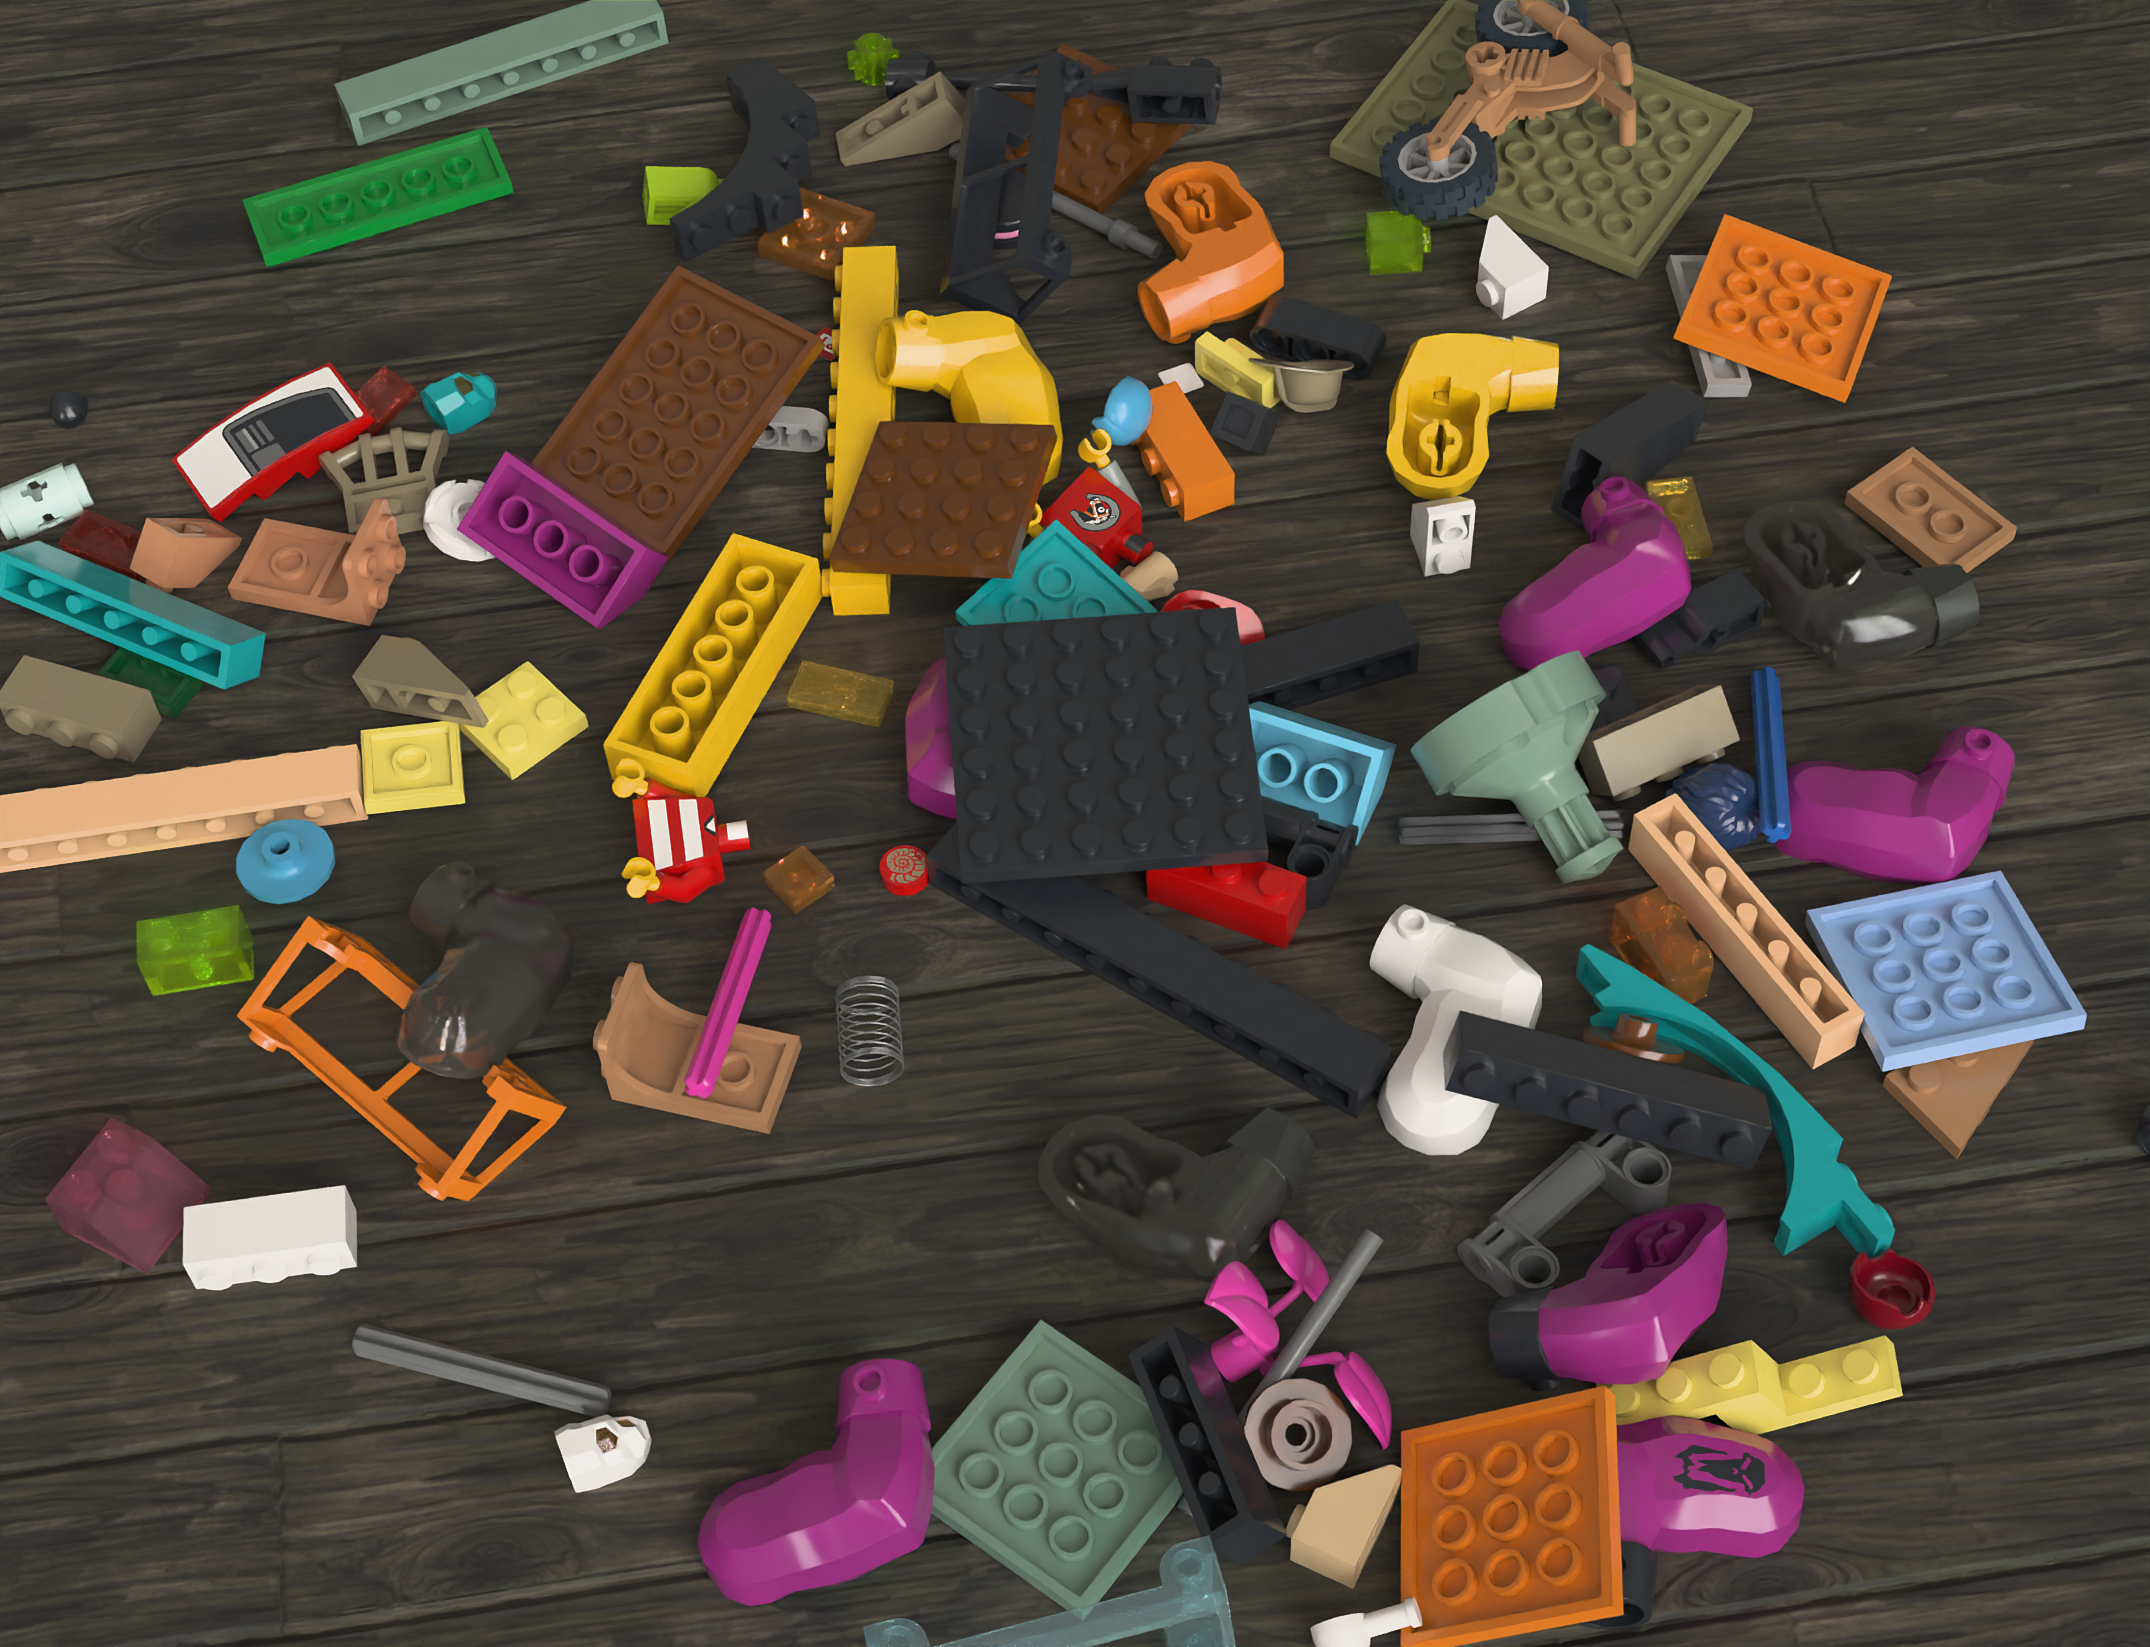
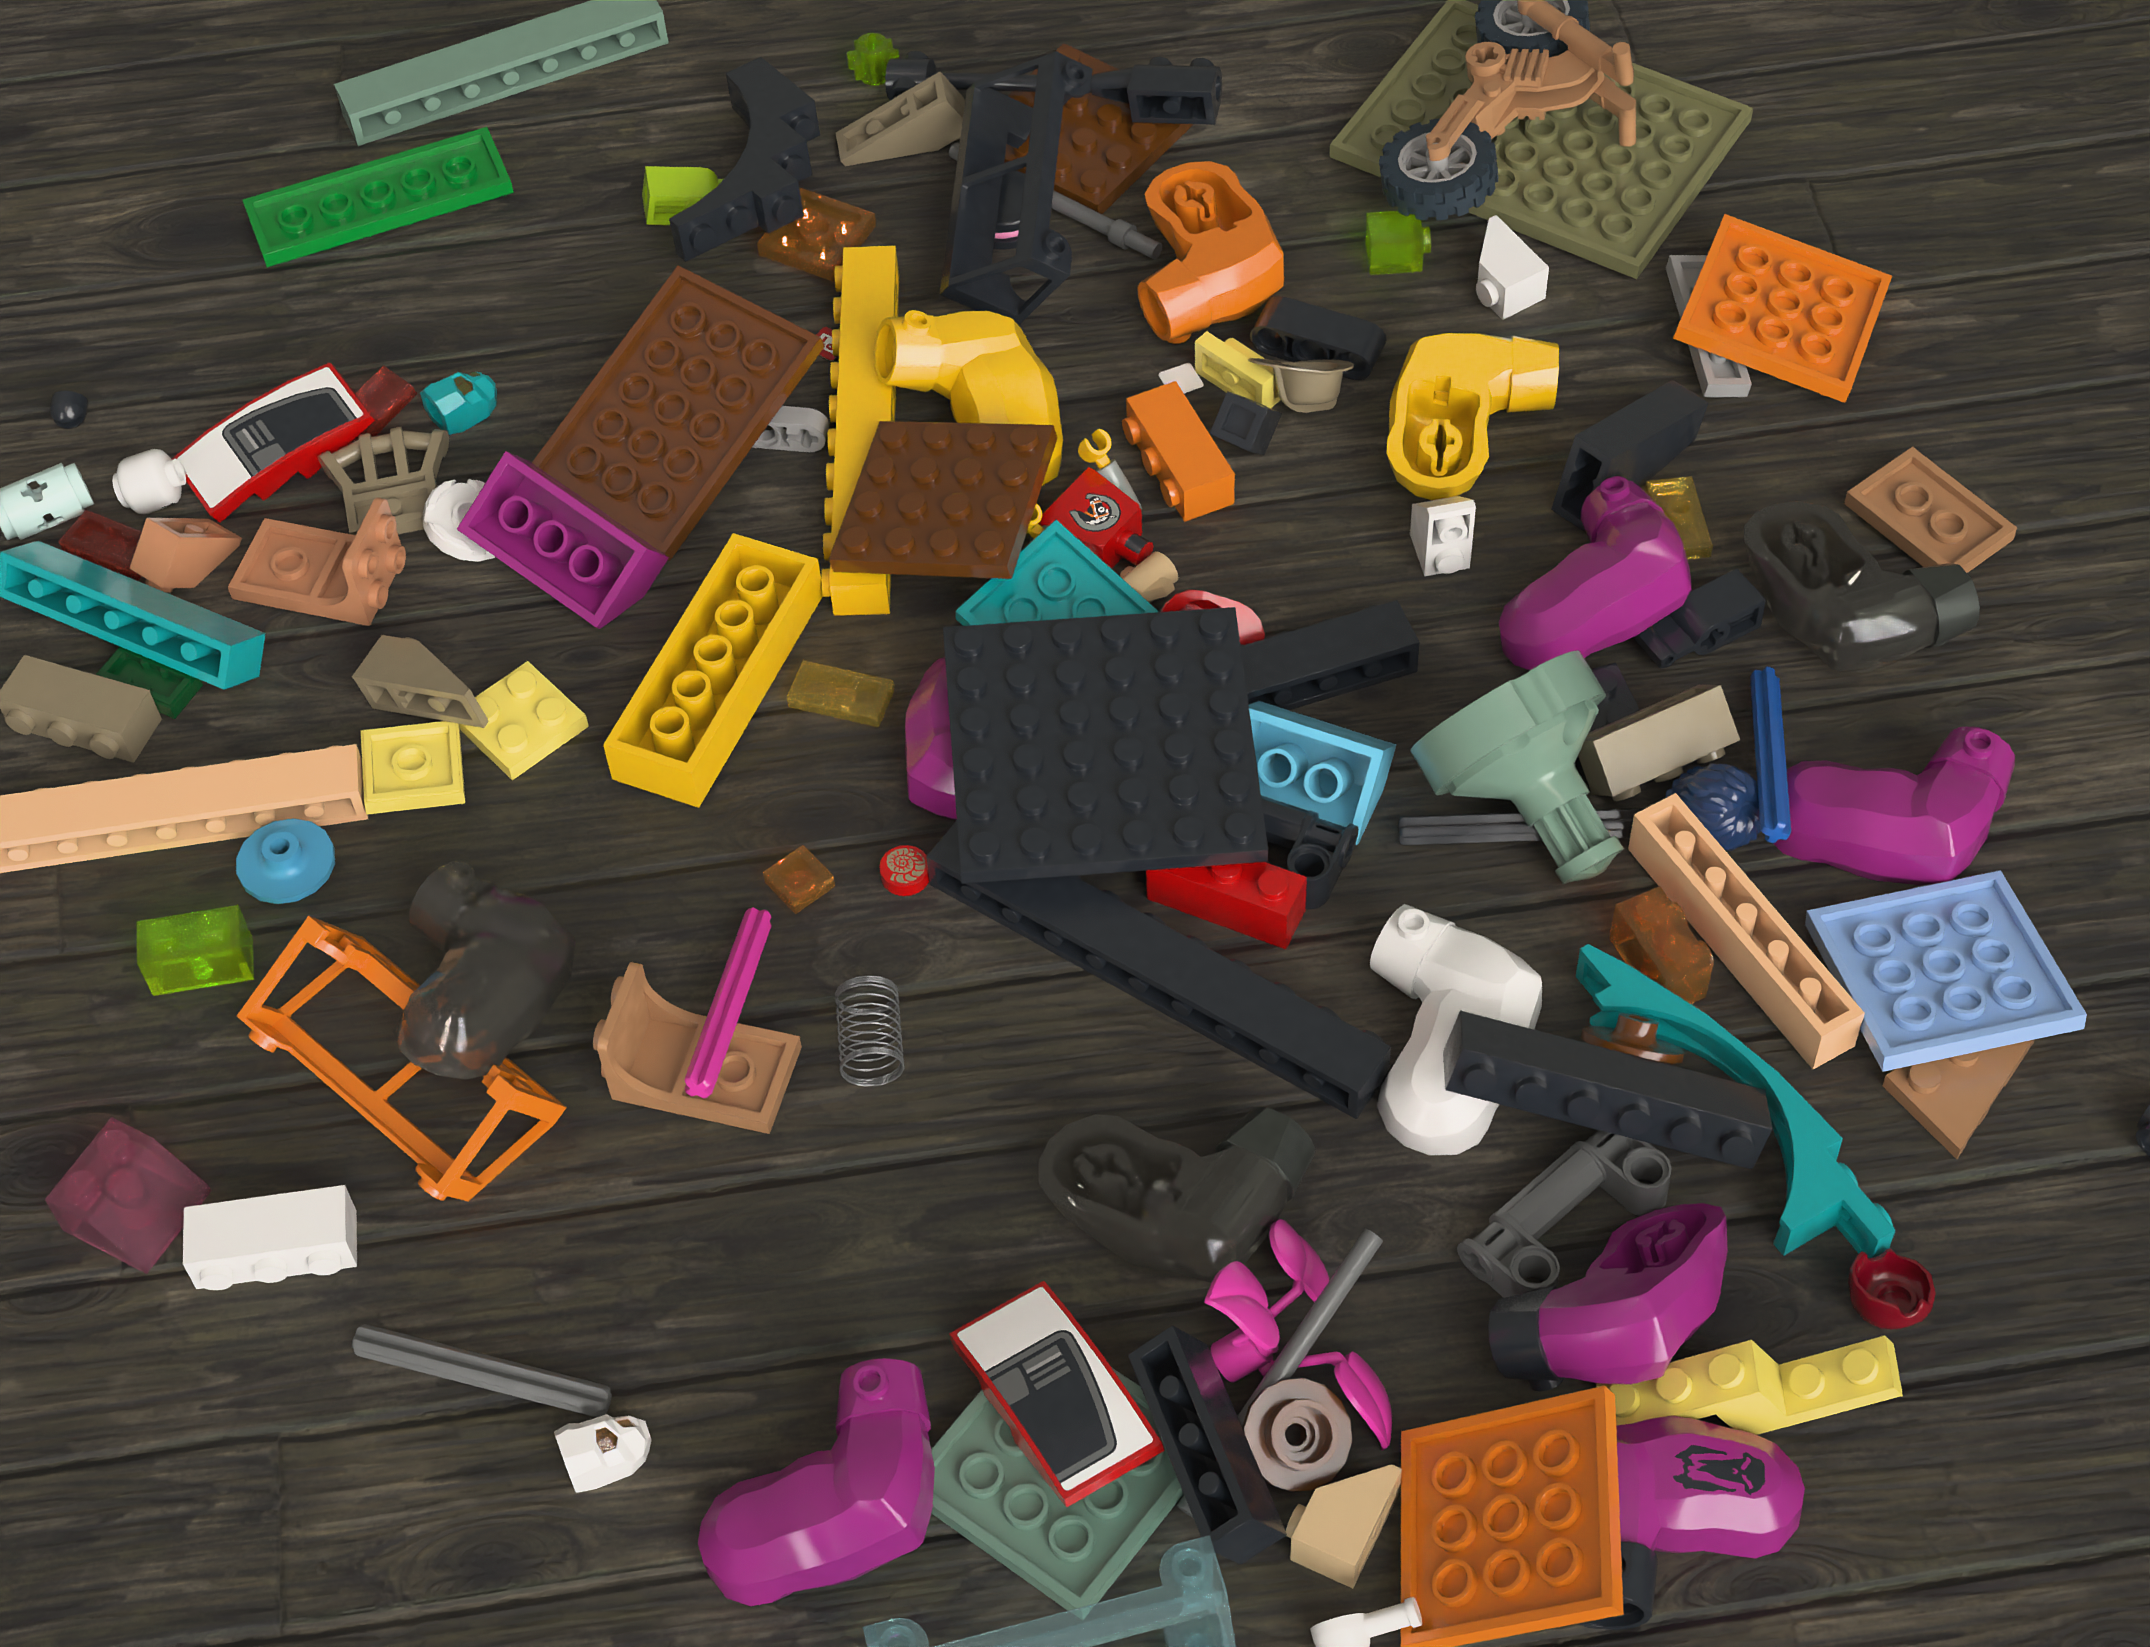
torso [612,758,751,904] -> none
dark azure hair [1090,376,1153,446] -> none
none -> white head [112,449,186,514]
none -> slope [949,1281,1165,1507]

